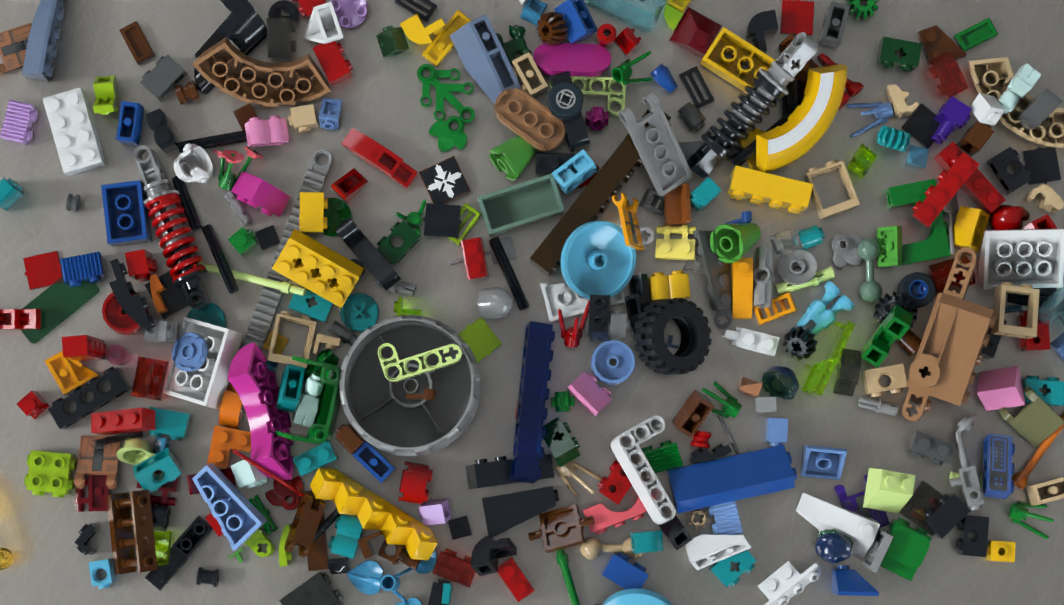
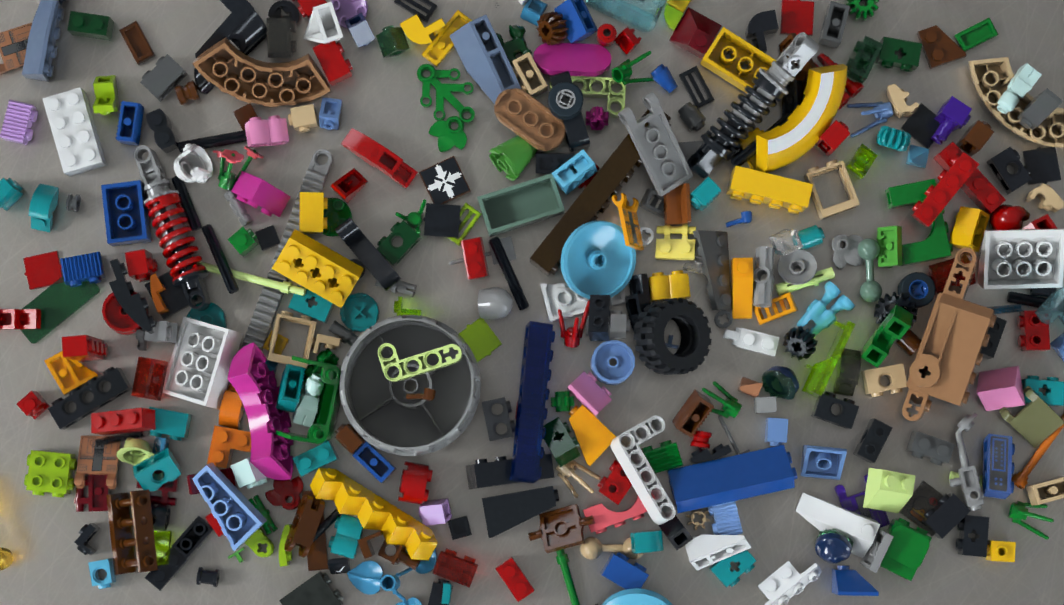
clear pink brick [106,345,130,366] -> none
medium blue tile [172,332,208,372] -> none
red piece [232,449,305,497] -> none
black brick [471,535,517,576] -> none
bright green cone [710,223,761,263] -> none
light grey axle [858,396,898,416] -> none
clear red brick [927,52,969,99] -> none
light grey piece [942,193,958,255] -> none
white brick [970,93,1005,126] -> none
tan window [991,282,1040,339] -> none
none -> teal brick [28,184,59,232]
none -> dark green brick [67,11,114,41]
none -> dark grey tile [136,329,147,351]
none -> brick [344,12,375,48]
none -> dark grey brick [482,397,516,441]
none -> light orange slope [568,405,616,466]
none -> black brick [811,391,859,429]
none -> red brick [815,120,850,157]
none -> clear green brick [846,36,883,84]
none -> black brick [853,418,892,463]

